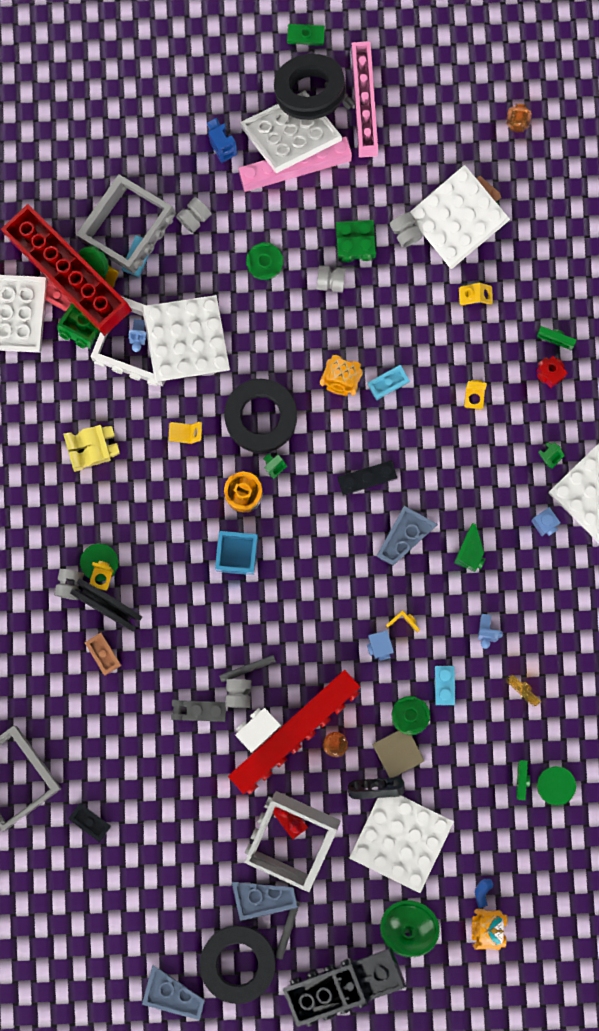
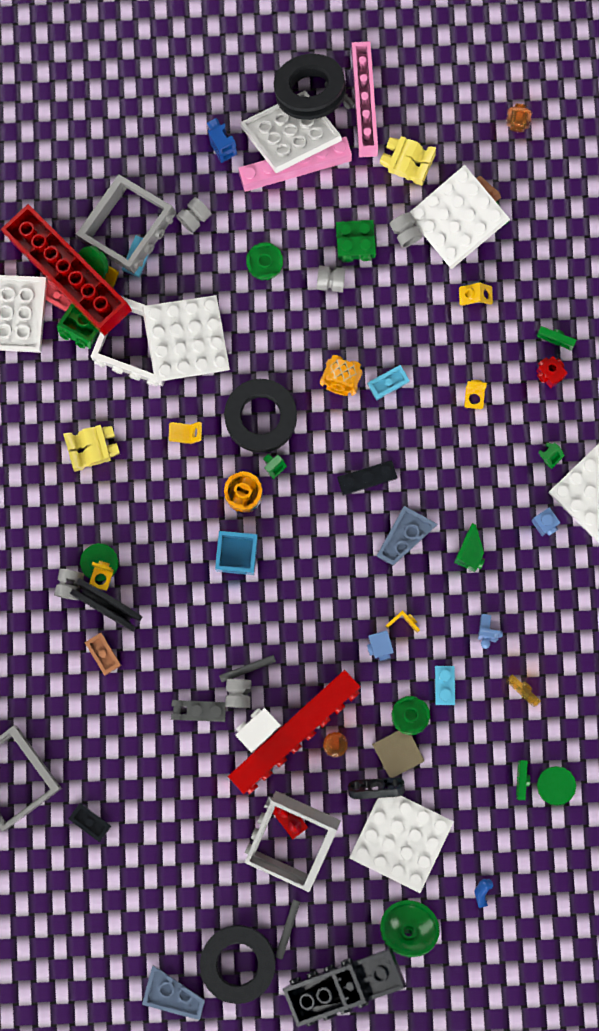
medium blue piece [129,319,146,352] -> none
sand blue wing [232,882,298,921] -> none
green plate [287,24,325,46] -> none
light orange brick [471,909,507,950] -> none
none -> light yellow hips [380,136,436,186]

